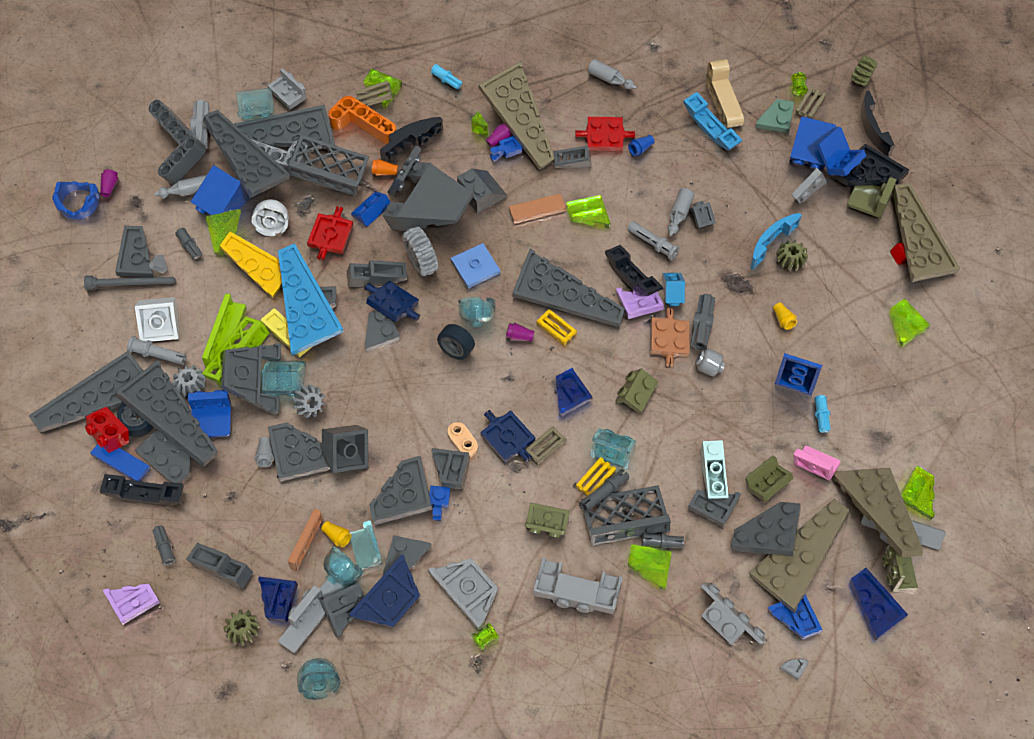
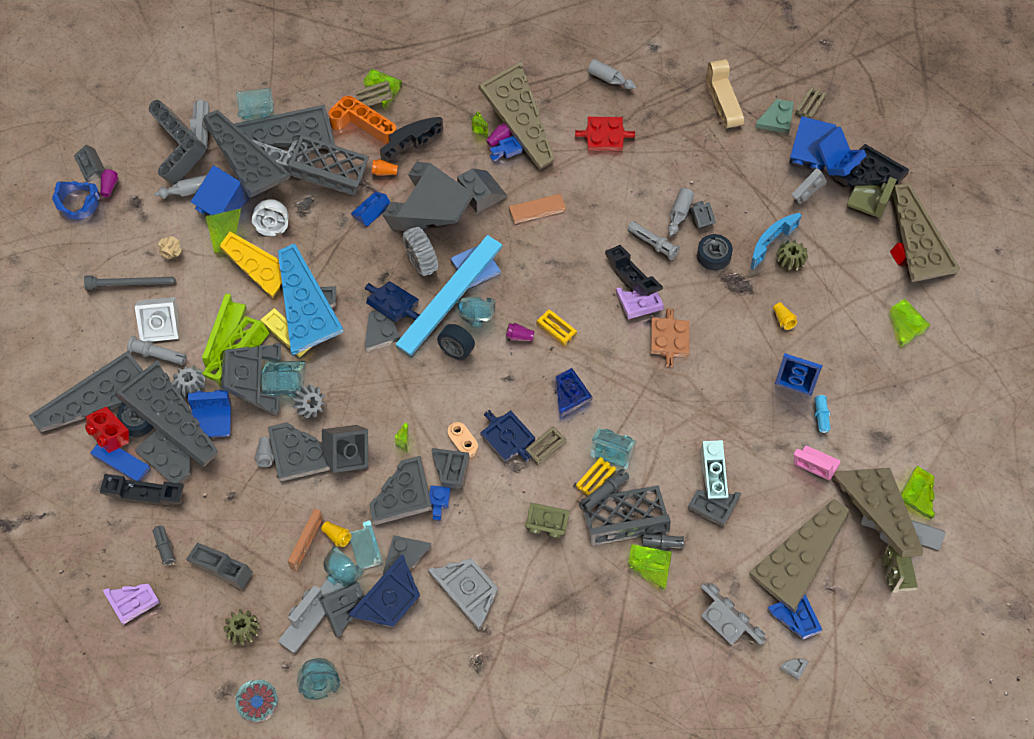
dark grey wing [115,225,154,277] -> none
light grey tile [149,255,168,274] -> none
dark grey axle [175,228,202,260] -> none
clear blue wing [258,576,298,623] -> none
light grey bracket [267,68,306,110] -> none
red plate [307,206,354,261] -> none
dark grey slope [346,260,407,287] -> none
dark grey wing [387,145,421,196] -> none
medium azure axle [431,64,463,89] -> none
clear neon green bush [472,623,499,650] -> none
dark grey wing [512,248,625,327] -> none
light grey bracket [533,558,622,615] -> none
dark grey slope [553,145,592,168] -> none
clear neon green wing [566,195,611,228] -> none
olive bracket [615,368,658,413] -> none
blue cone [628,135,655,156] -> none
dark azure slope [662,273,685,306] -> none
dark azure slope [683,92,742,151] -> none
dark grey piece [691,294,715,351] -> none
light grey head [695,348,725,377] -> none
dark grey plate [731,502,801,556] -> none
olive bracket [745,455,793,502] -> none
clear neon green bush [791,72,808,96] -> none
clear blue wing [849,568,908,640] -> none
olive gear [851,55,877,86] -> none
black slope [861,91,895,156] -> none
none -> dark grey slope [74,145,105,182]
none -> tan gear [157,236,182,259]
none -> clear light blue tile [235,680,278,723]
none -> clear neon green slope [395,423,409,452]
none -> medium azure tile [396,235,502,356]
none -> wheel [697,234,733,270]

